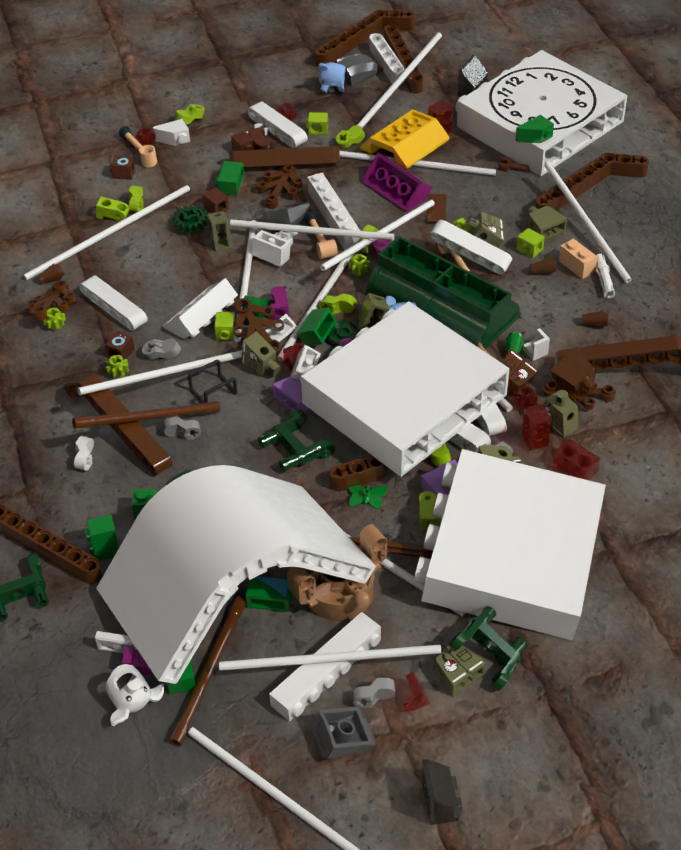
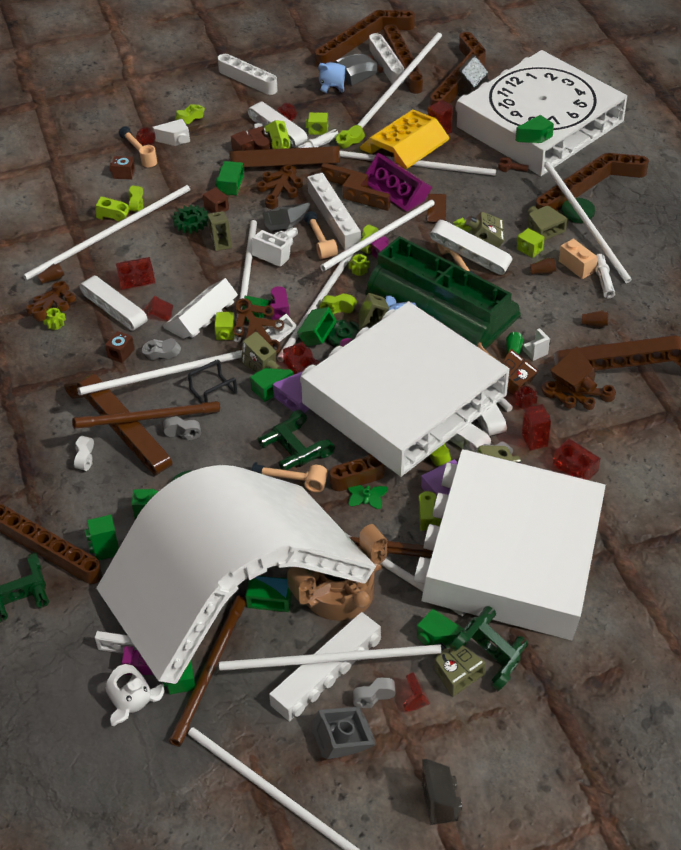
lime gear [106,355,129,378] -> none
white piece [230,219,394,241] -> none
white slope [290,345,321,379] -> none
olive torso [540,390,578,438] -> none
none -> clear red brick [116,257,155,290]
none -> clear red tile [144,295,173,321]
none -> white beam [218,54,277,95]
none -> green slope [250,368,293,402]
none -> light nougat piece [252,462,328,492]
none -> lime leg [264,120,290,149]
none -> white pin [296,129,339,148]
none -> reddish brown bracket [321,163,390,211]
none -> green slope [416,609,467,648]
none -> reddish brown beam [430,32,486,114]
none -> dark green tile [561,198,595,223]

